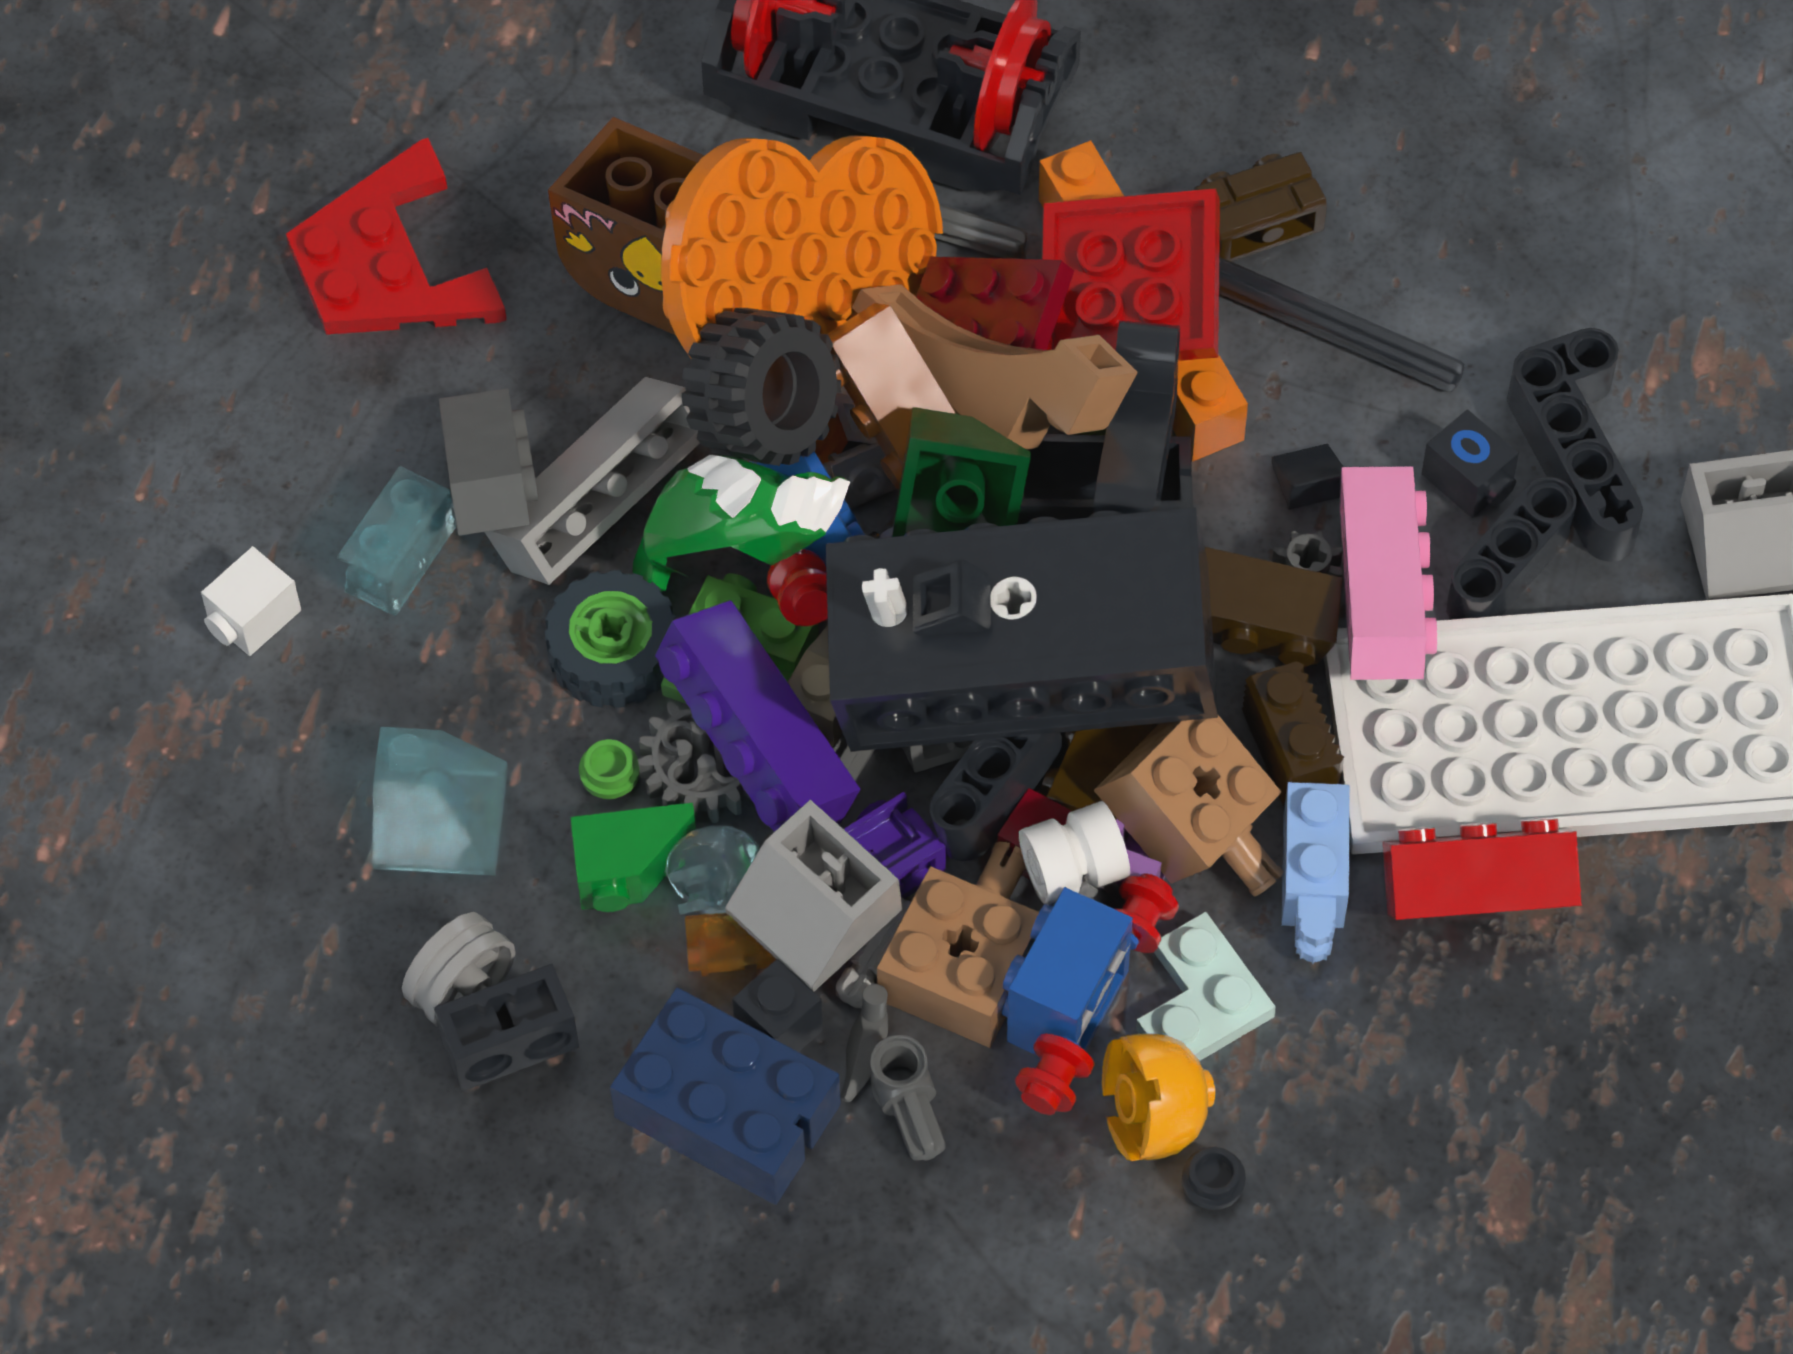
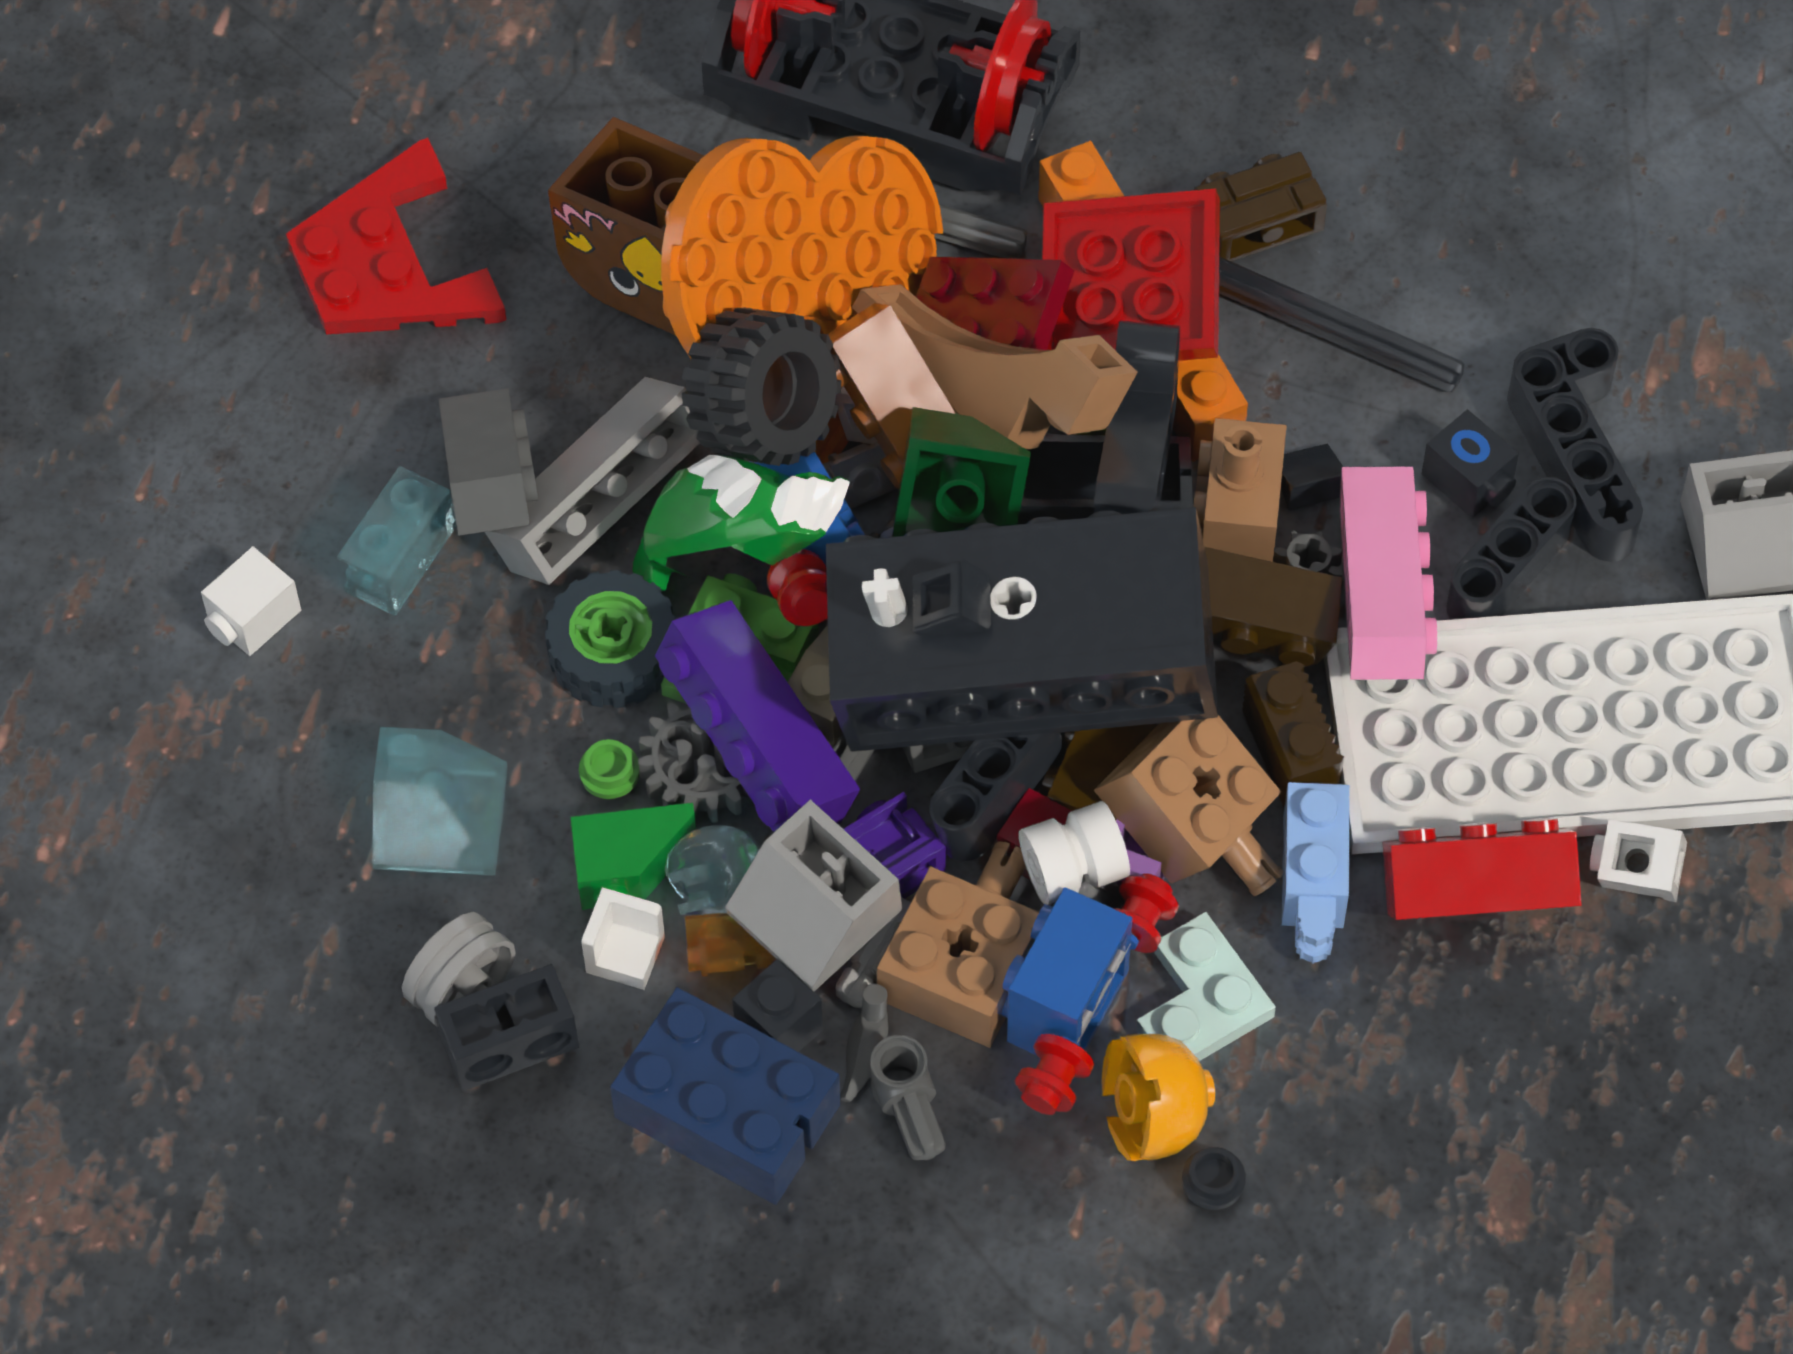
none -> white panel [582,887,665,990]
none -> medium nougat brick [1194,418,1287,562]
none -> white brick [1590,819,1687,902]

